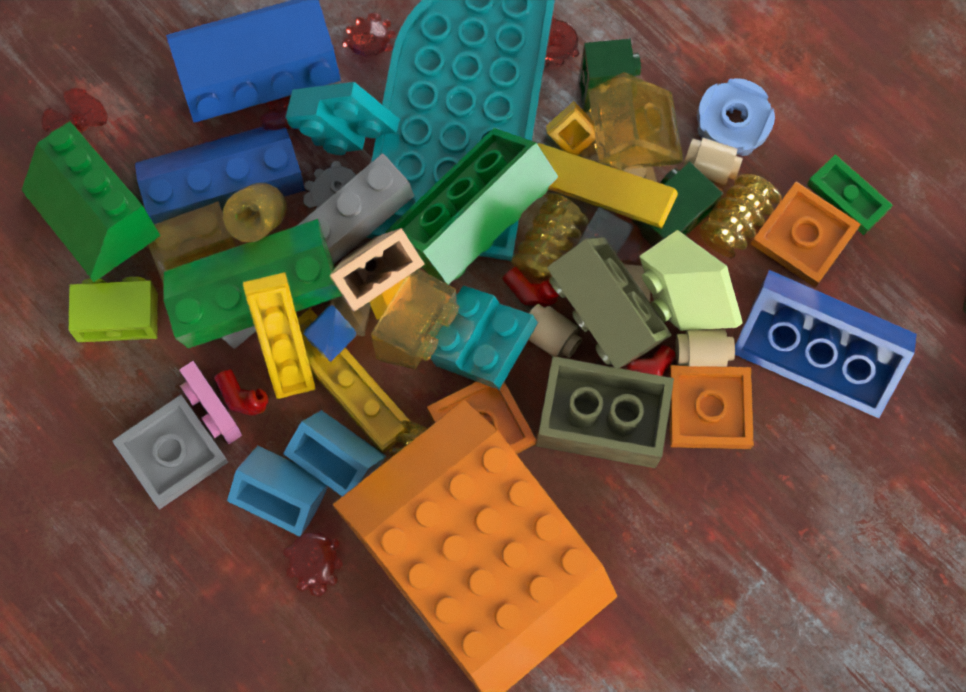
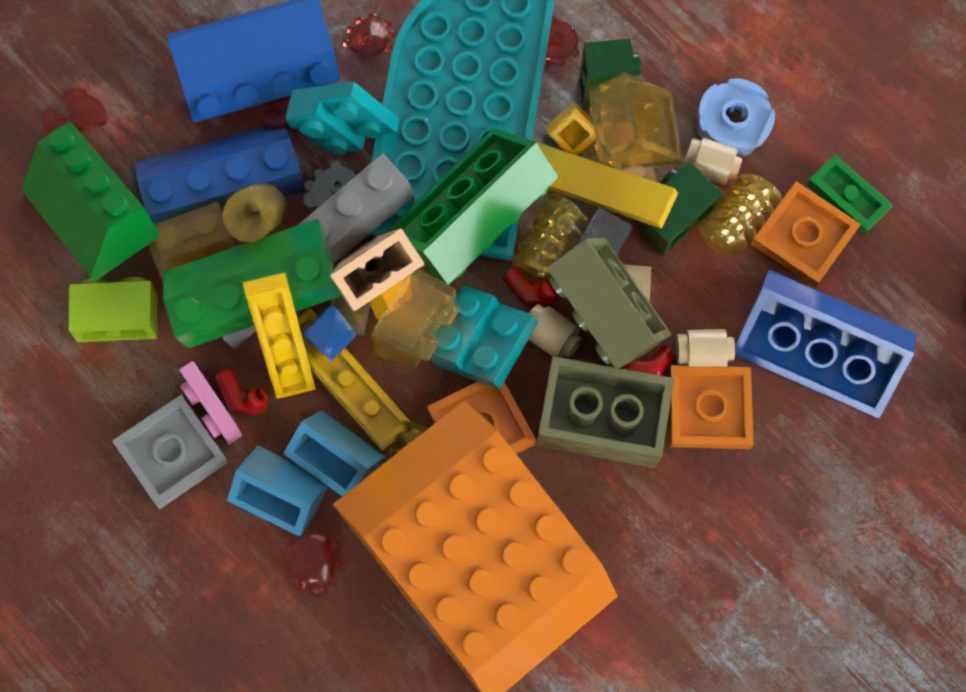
yellowish green slope [640,230,743,331] -> none

